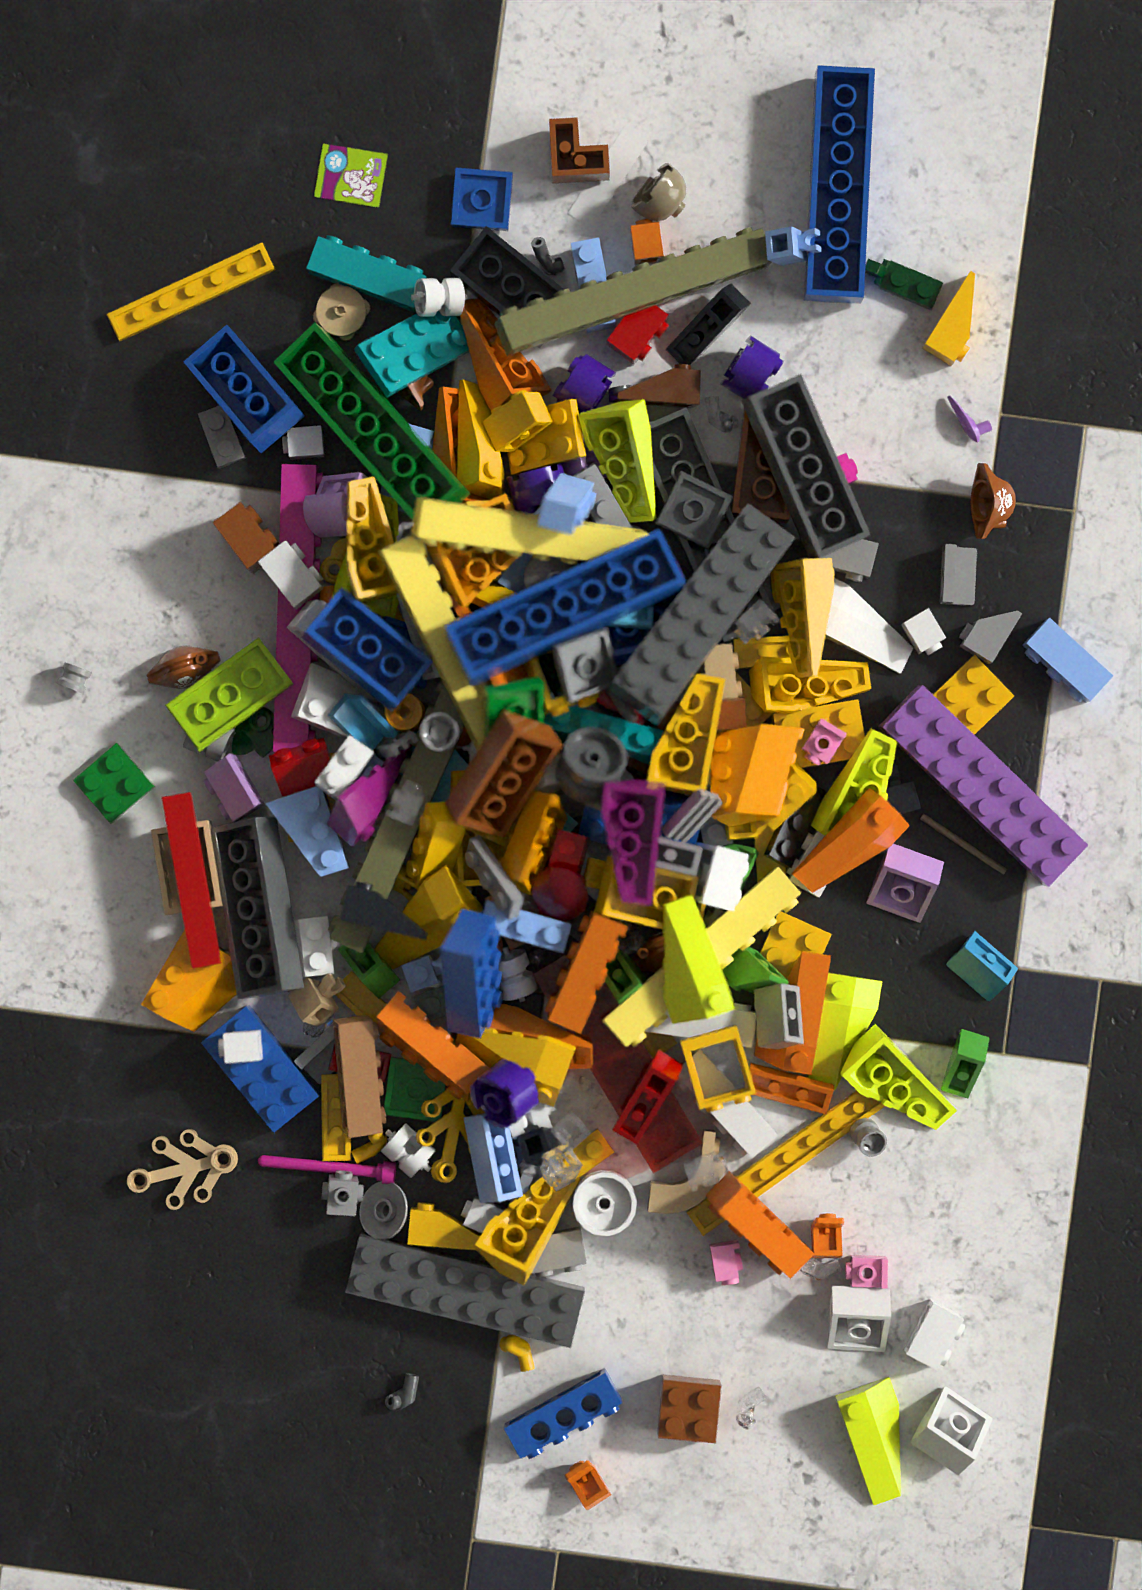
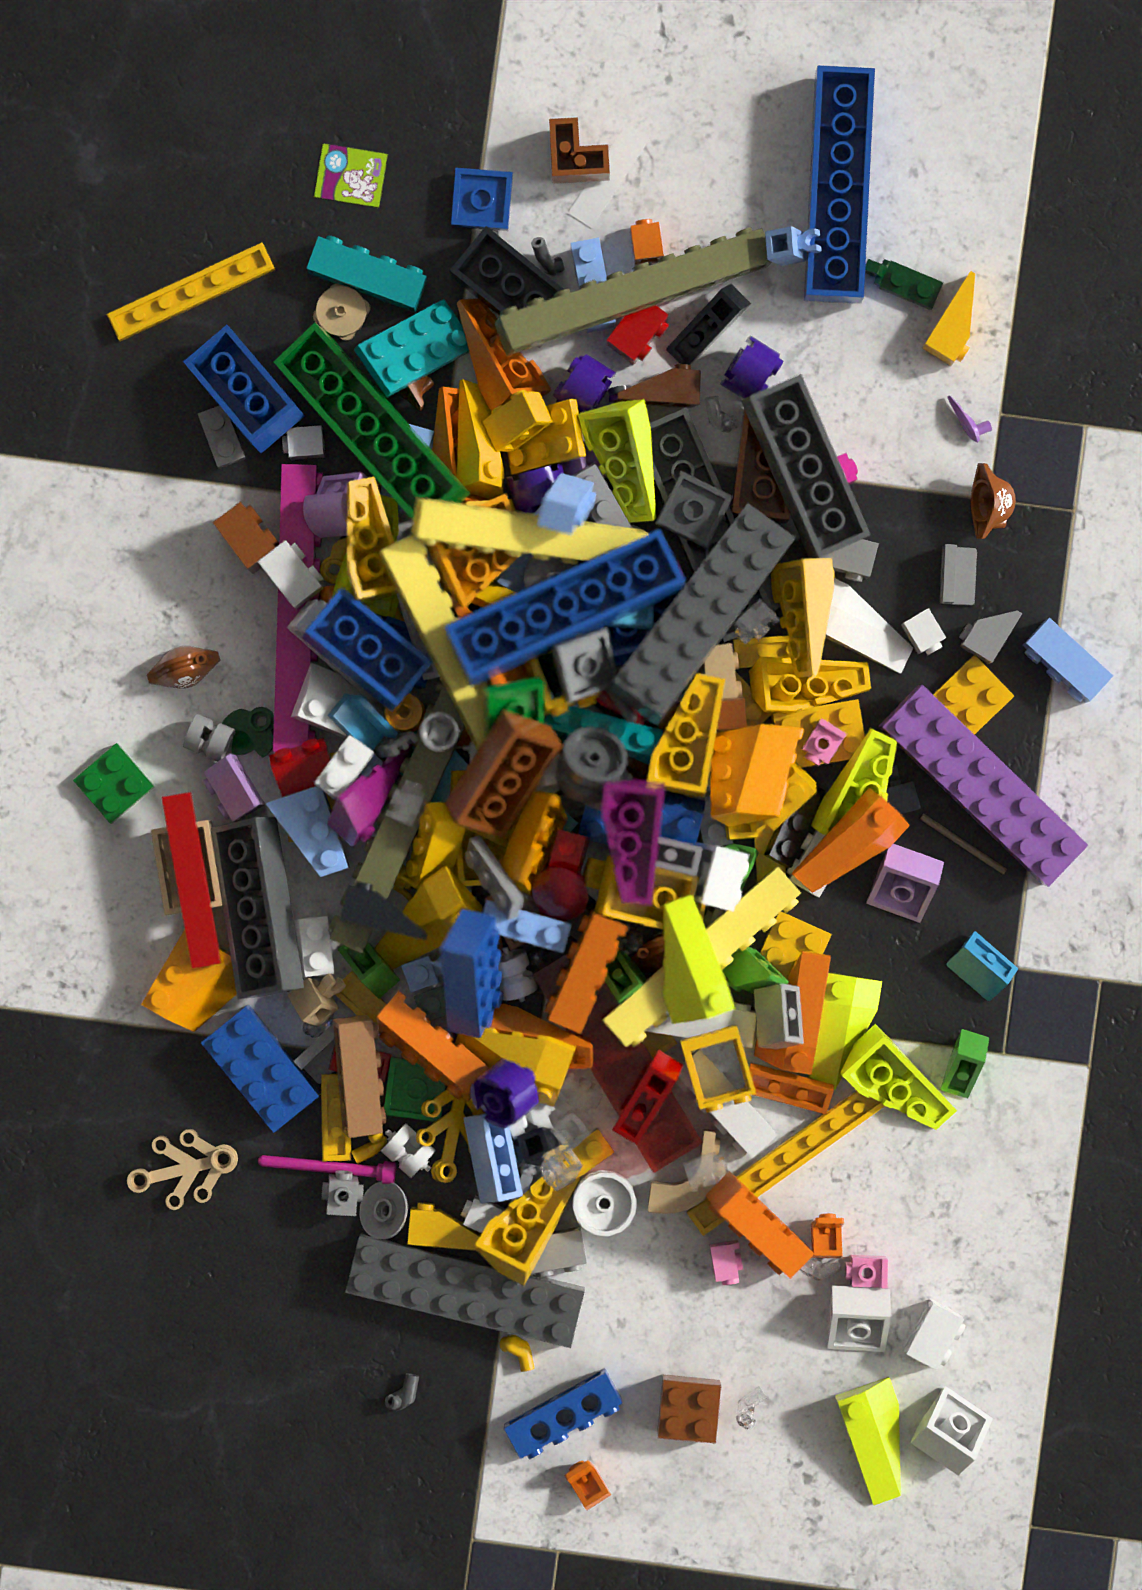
light grey wheel [57,662,92,694] -> none
lime tile [165,637,293,752] -> none
white brick [218,1030,263,1063] -> none
white wheel [411,278,467,317] -> none
dark tan cylinder [631,163,686,221] -> none
light grey tile [662,788,722,843] -> none
light grey wheel [850,1118,887,1157] -> none

